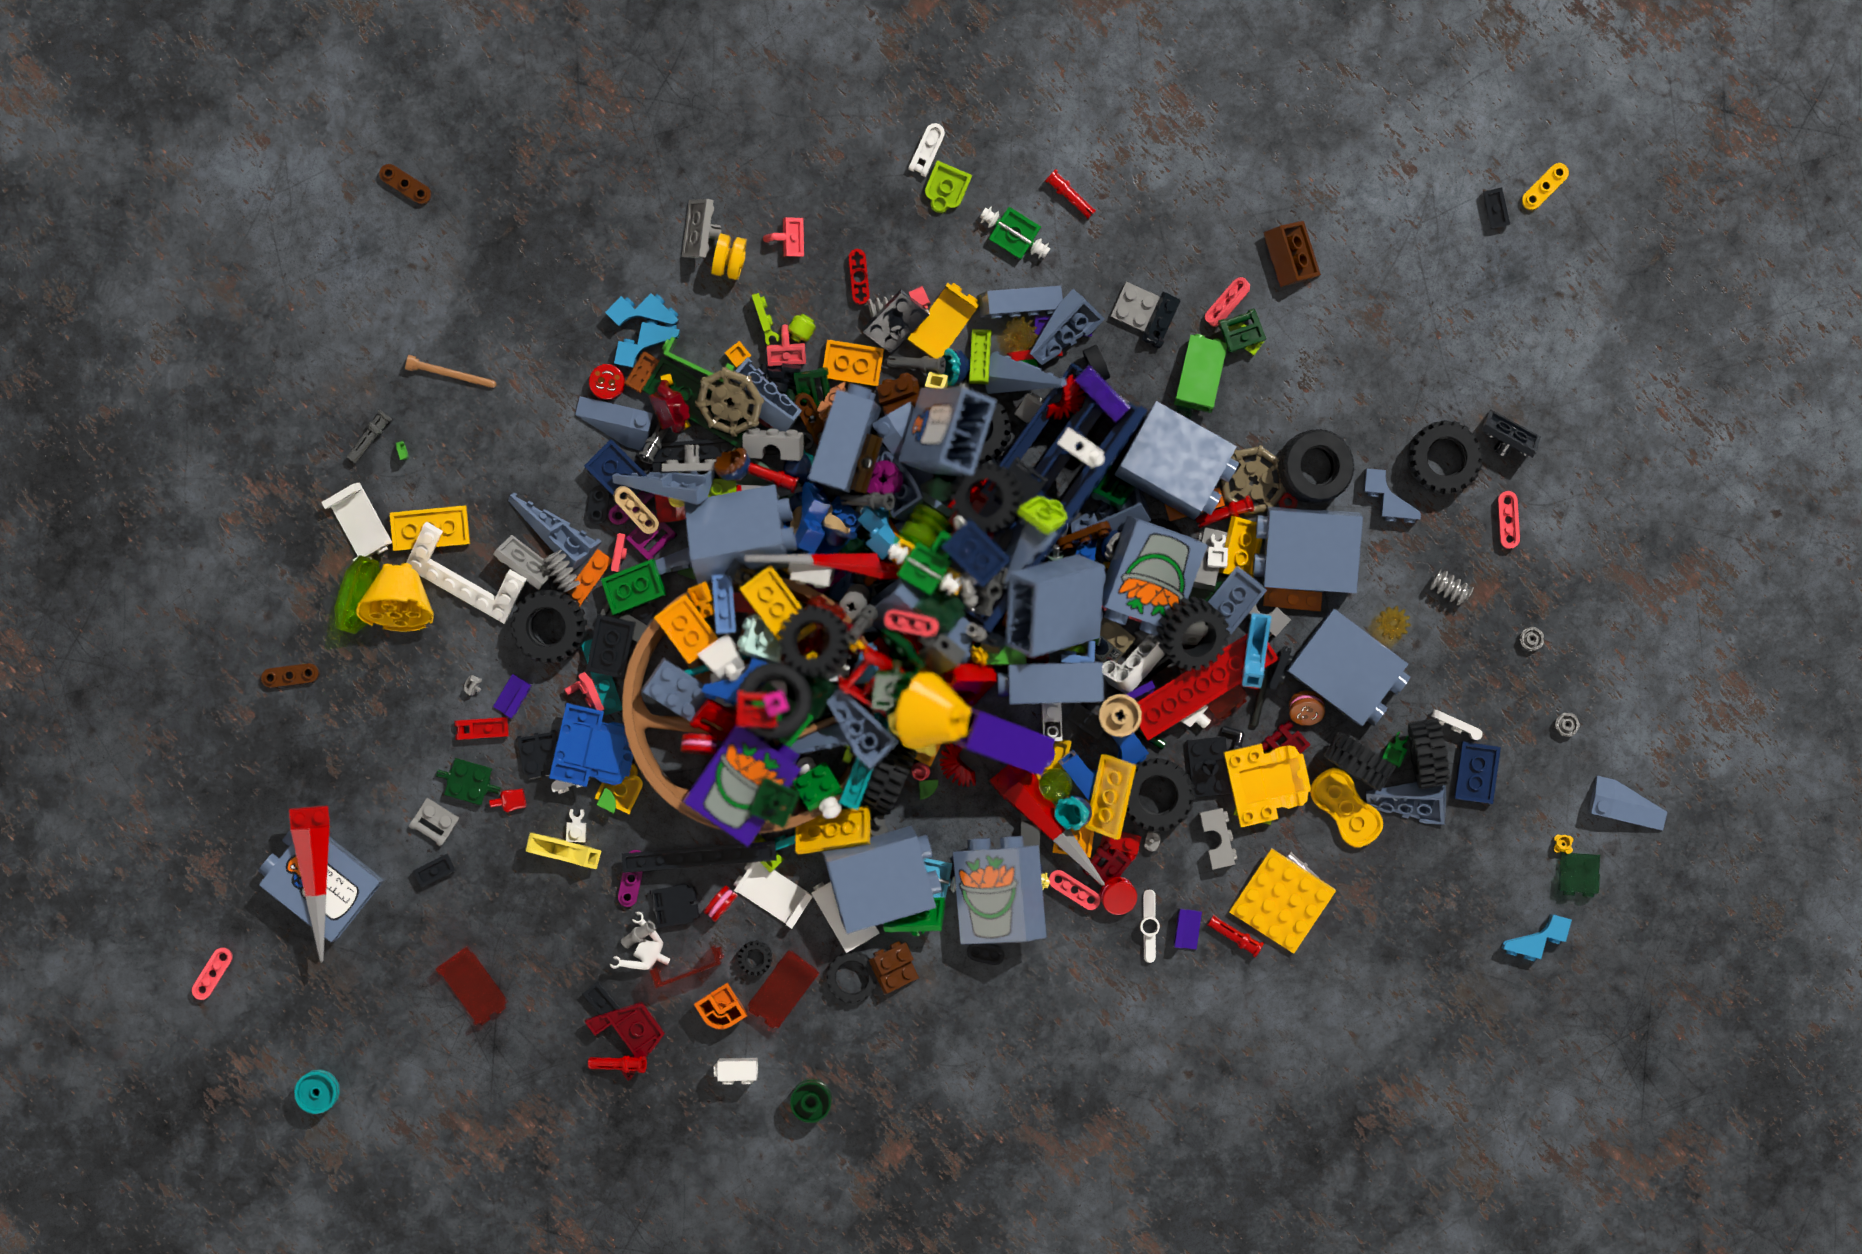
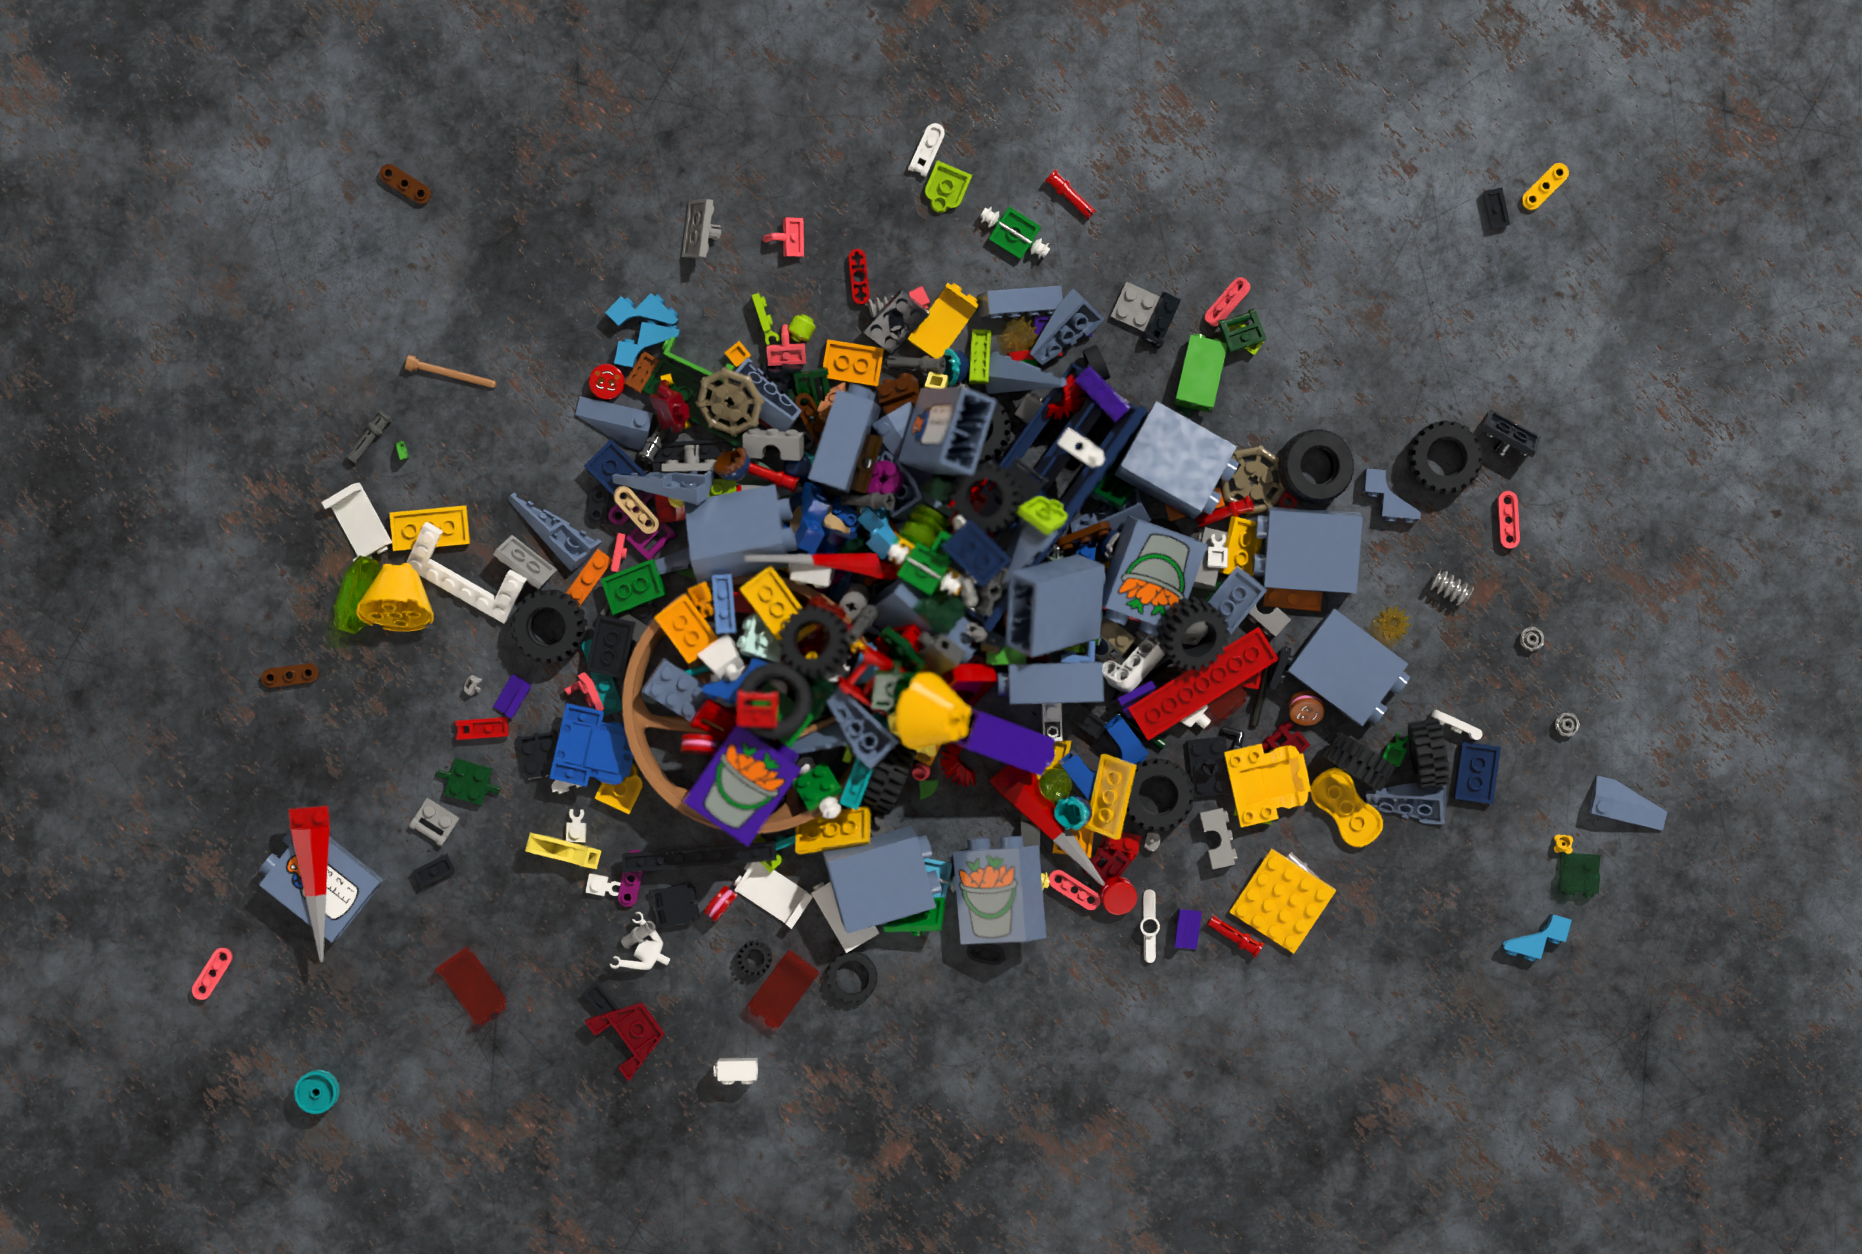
red piece [489,788,526,812] -> none
light grey piece [542,549,580,593] -> none
red pin [588,1055,647,1073] -> none
bright green tile [597,788,616,813] -> none
clear red panel [649,944,725,988] -> none
orange brick [694,982,747,1029] -> none
yellow wheel [711,233,747,280] -> none
black plate [725,558,759,586] -> none
dark green plate [748,777,800,829] -> none
dark pink plate [763,690,789,717] -> none
dark green wheel [790,1078,832,1123] -> none
reddish brown plate [868,941,919,995] -> none
coral plate [884,610,939,637] -> none
yellow plate [971,646,989,666] -> none
tan wheel [1099,694,1142,737] -> none
dark azure arch [1242,613,1271,688] -> none
reddish brown slope [1263,221,1321,287] -> none
none -> white plate [586,873,621,896]

